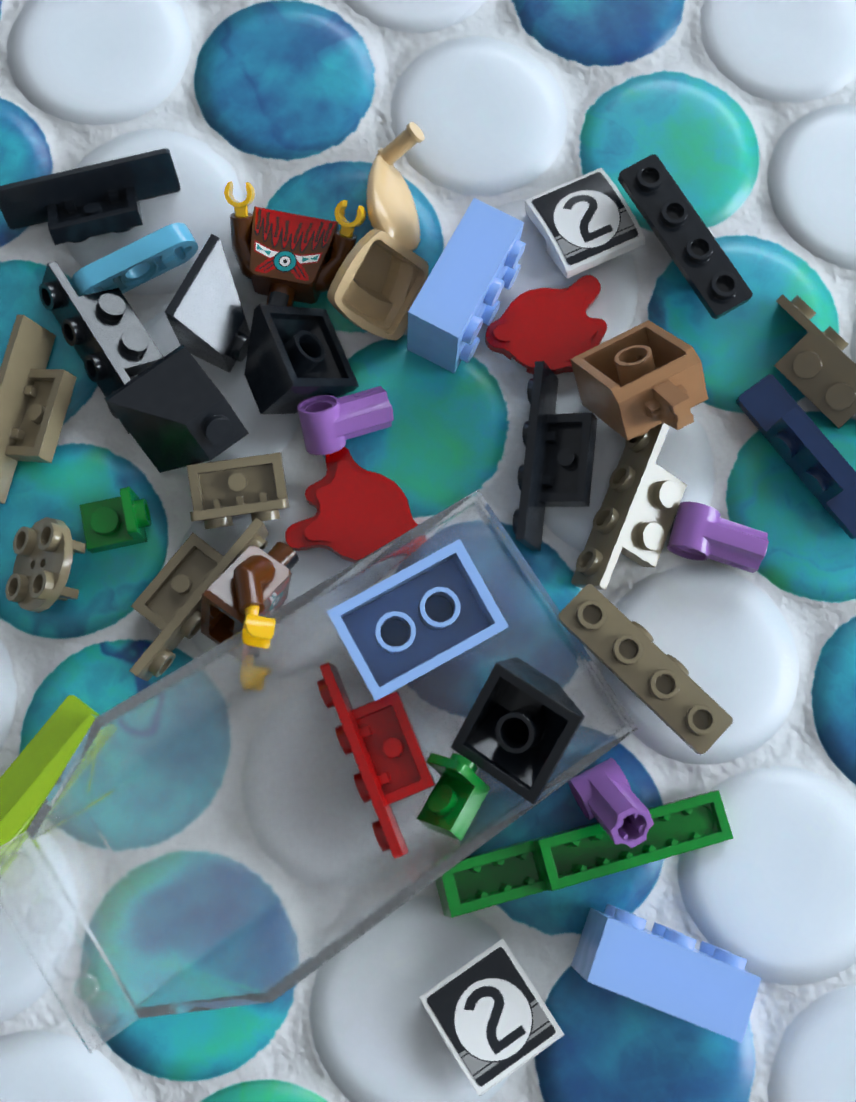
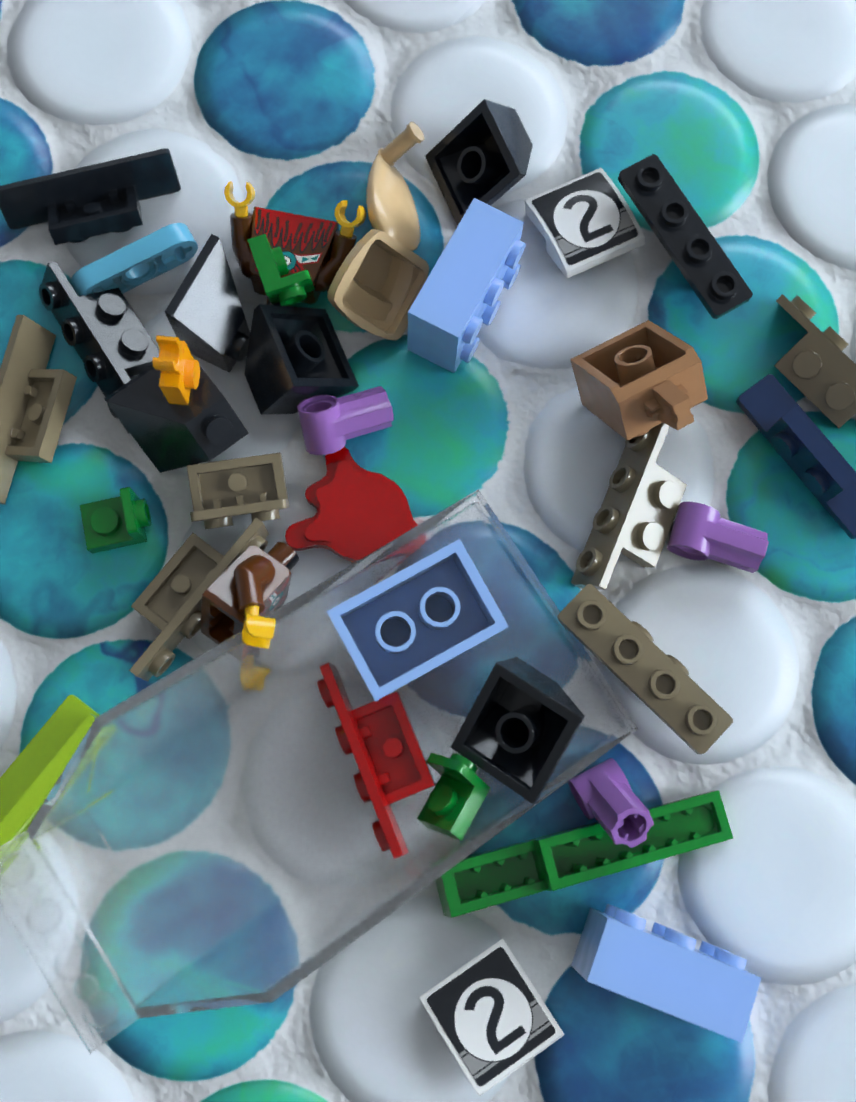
dark tan plate [5,517,86,613] -> none
red tile [485,275,607,375] -> none
black bracket [513,361,598,551] -> none
none -> light orange plate [152,335,200,405]
none -> green bracket [247,234,315,306]
none -> black slope [425,99,533,226]

